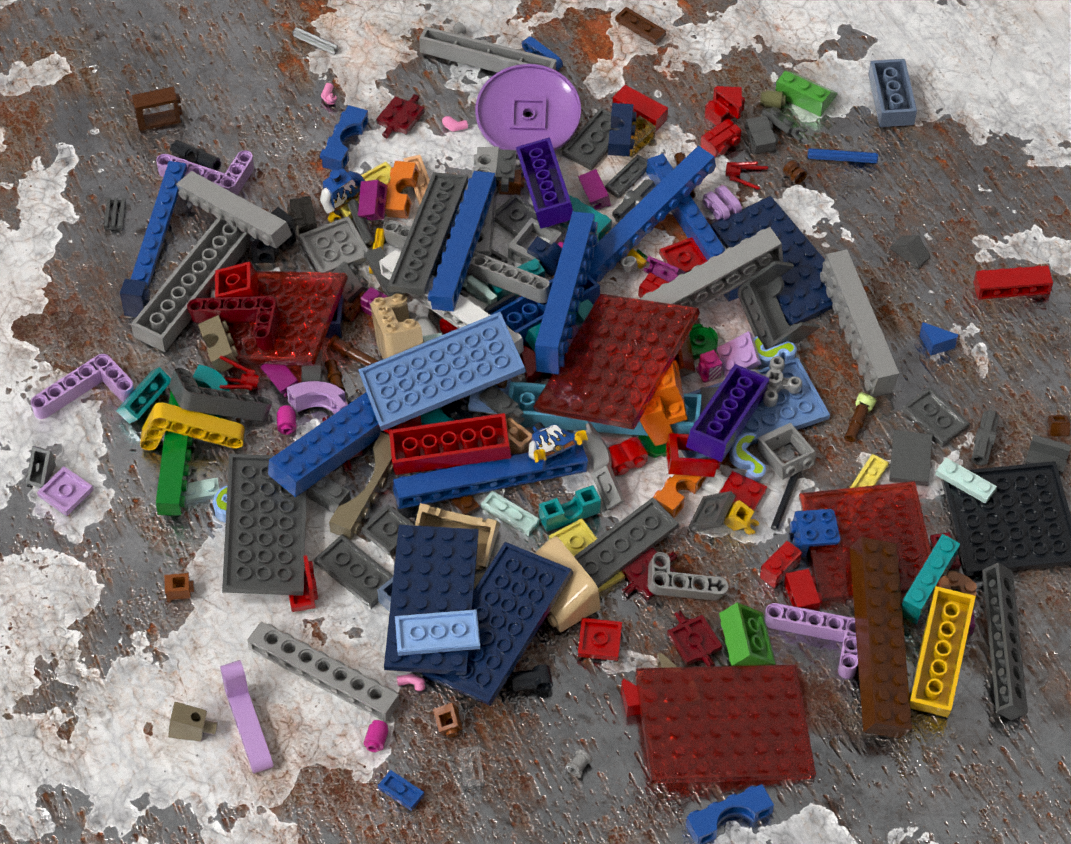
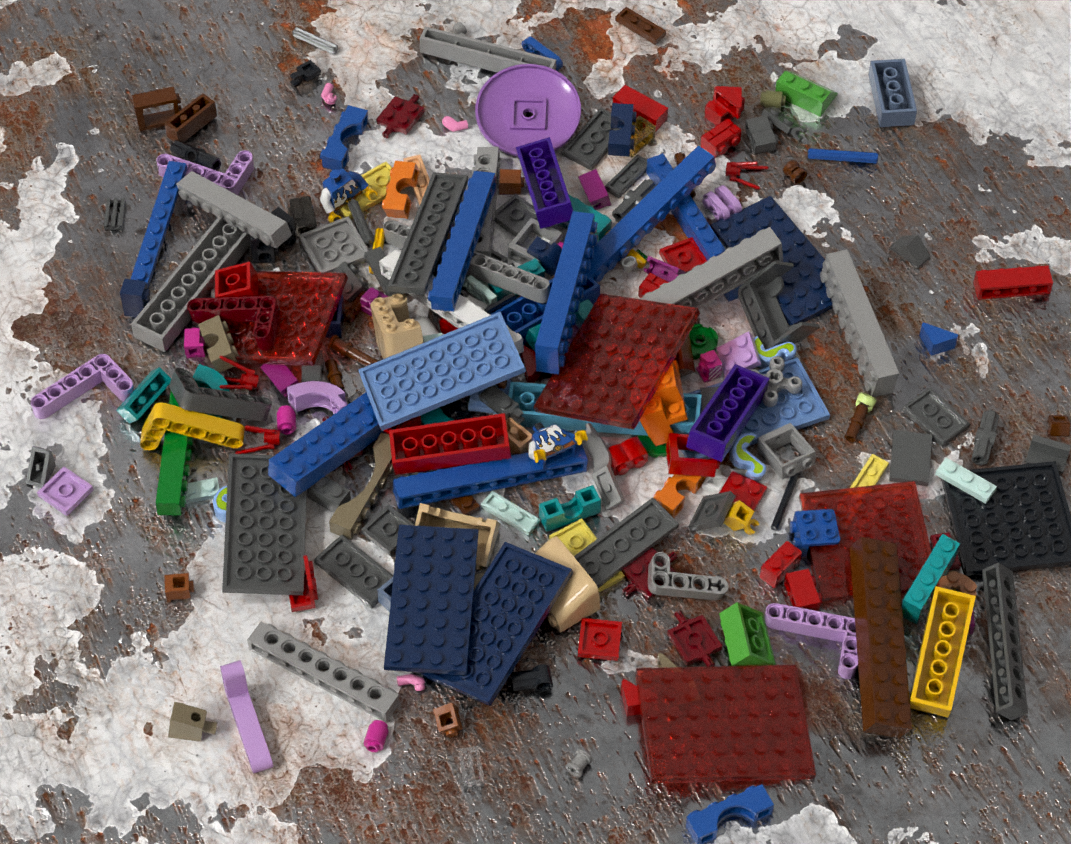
magenta hinge [358,180,387,221] -> none
blue plate [378,770,424,811] -> none
light blue tile [395,609,480,656] -> none
dark grey plate [496,149,516,192] -> none
none -> reddish brown brick [165,93,217,142]
none -> dark pink brick [184,328,205,358]
none -> red plant [235,425,280,454]
none -> black plate [290,60,321,87]

